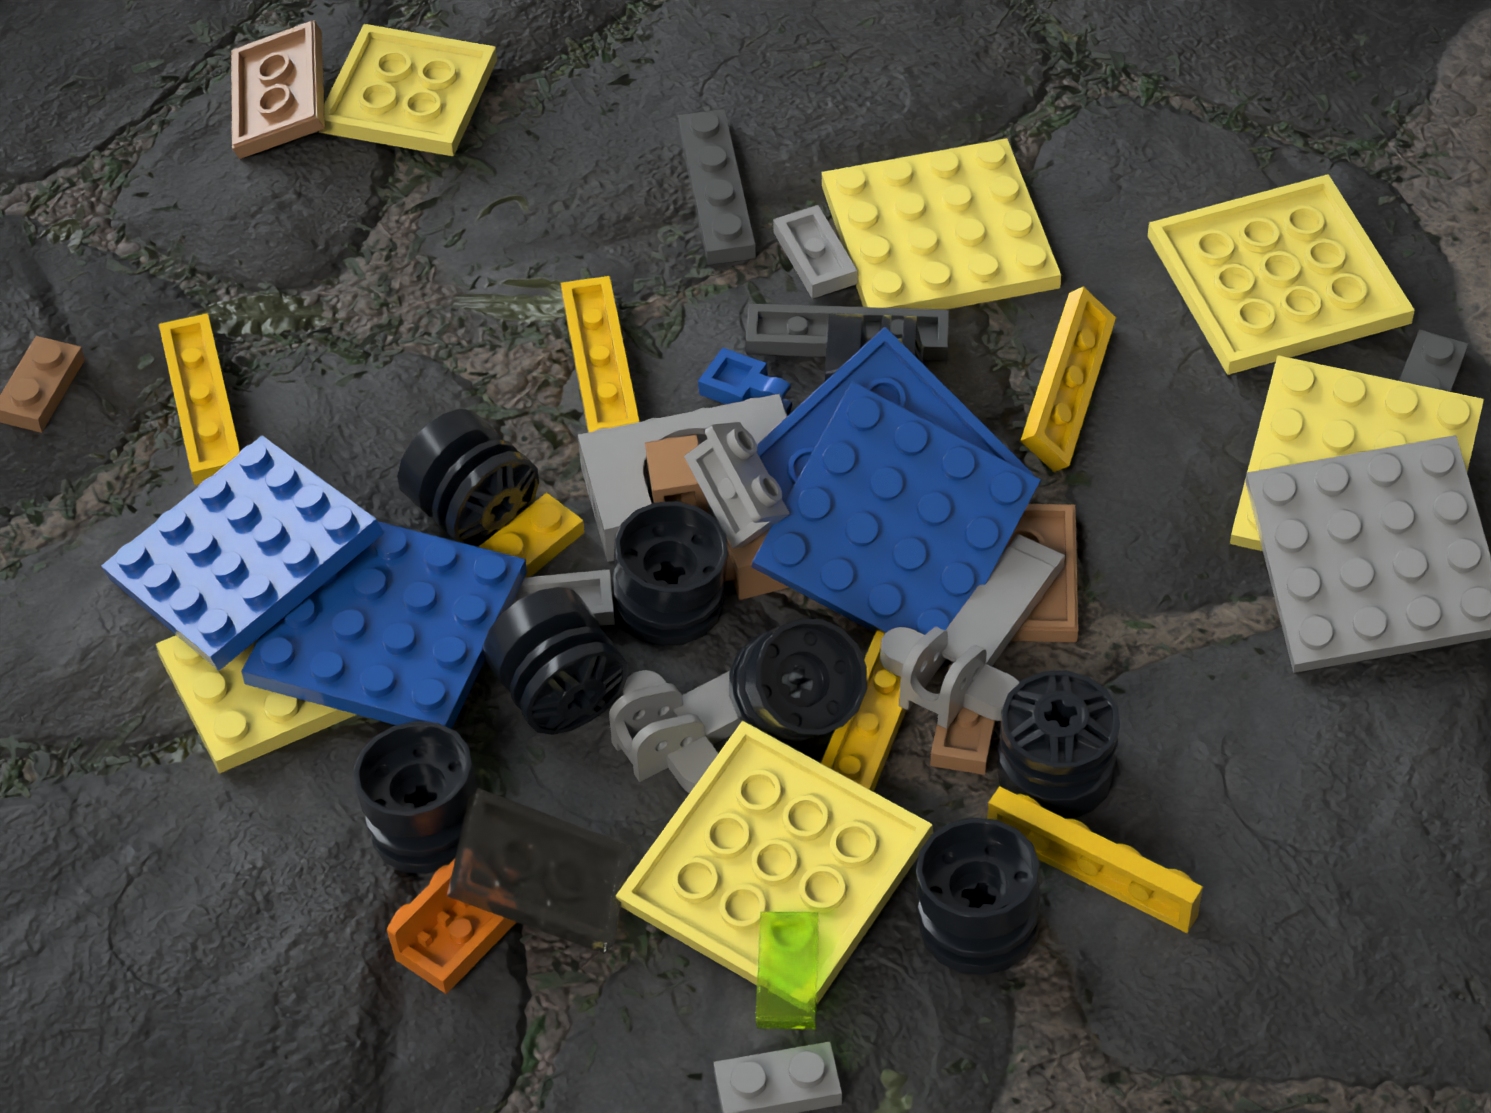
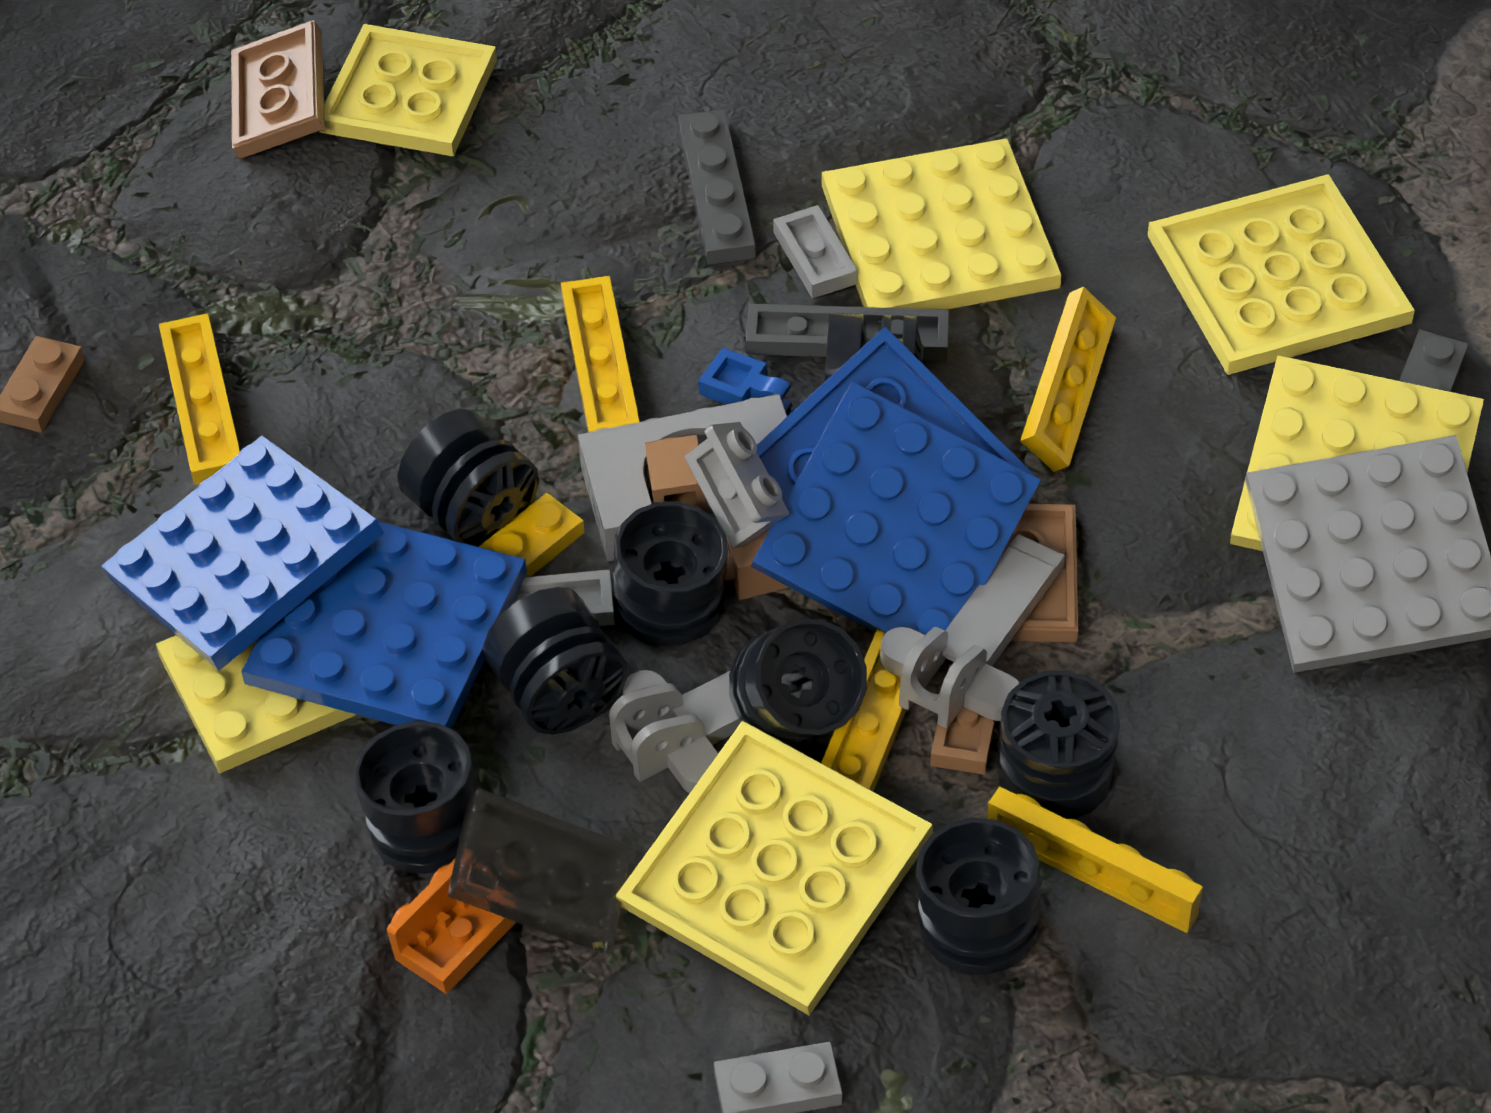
clear neon green tile [755,912,820,1029] -> none

